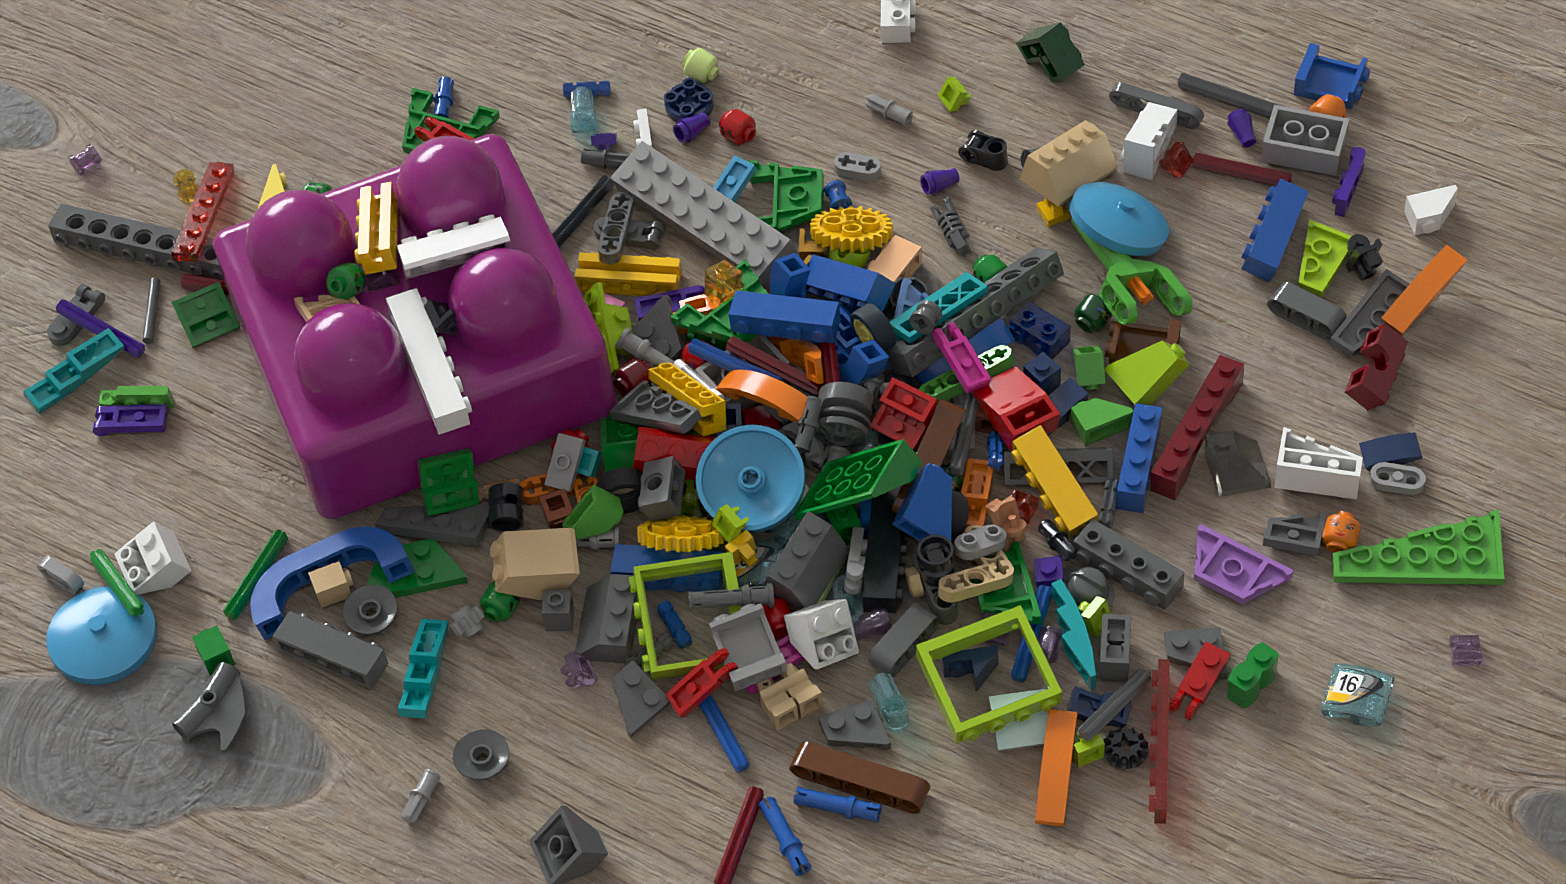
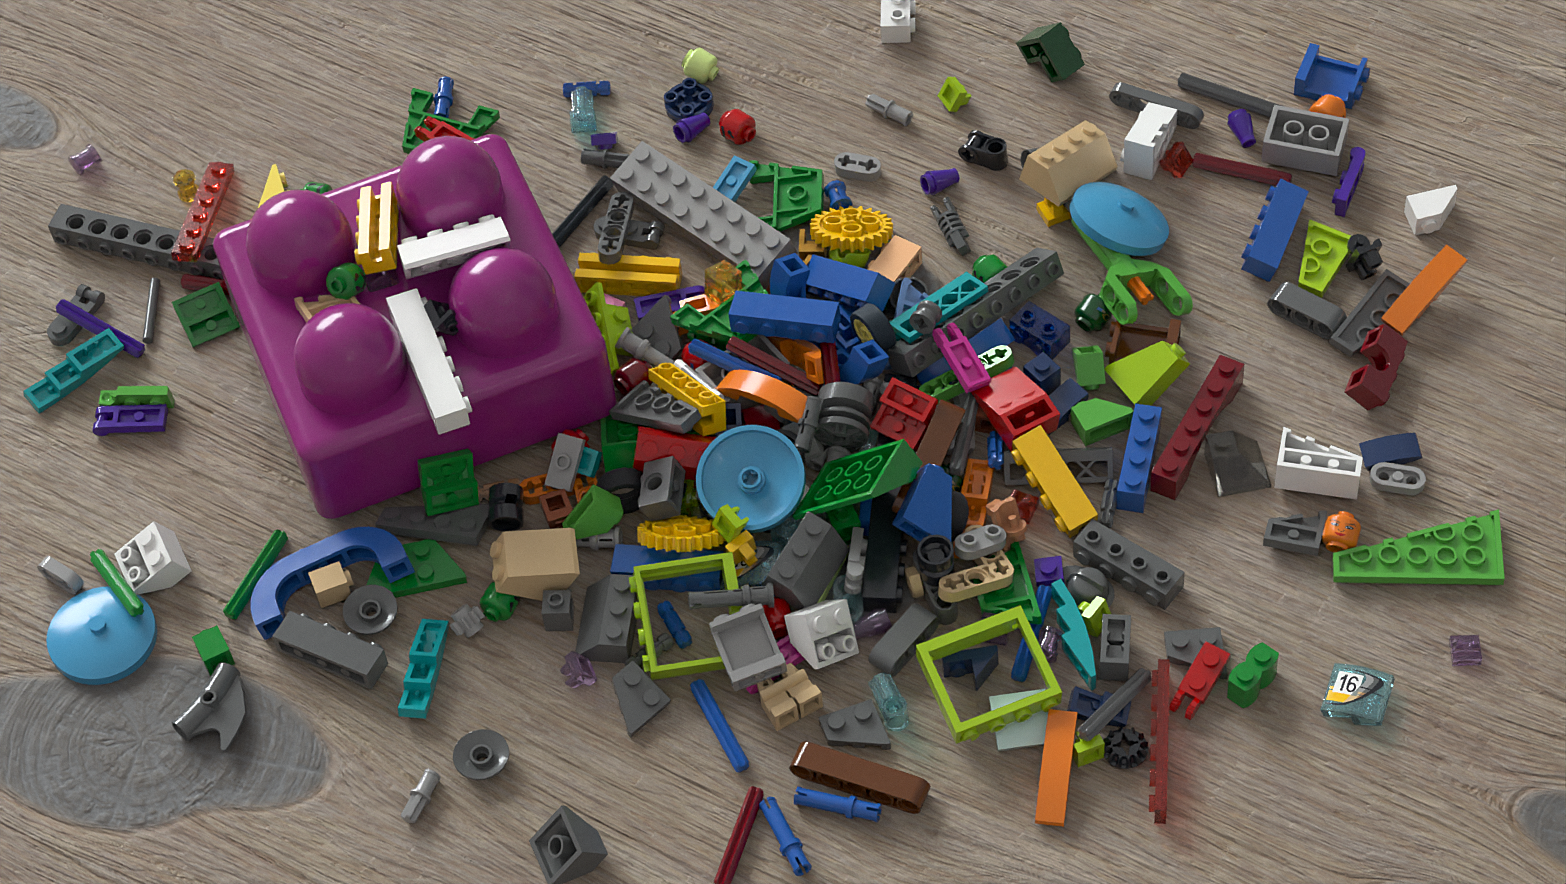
white plate [633,109,652,147] -> none
red hinge [666,648,738,718] -> none
black axle [1038,519,1077,561] -> none
medium lavender wing [1194,524,1294,605] -> none

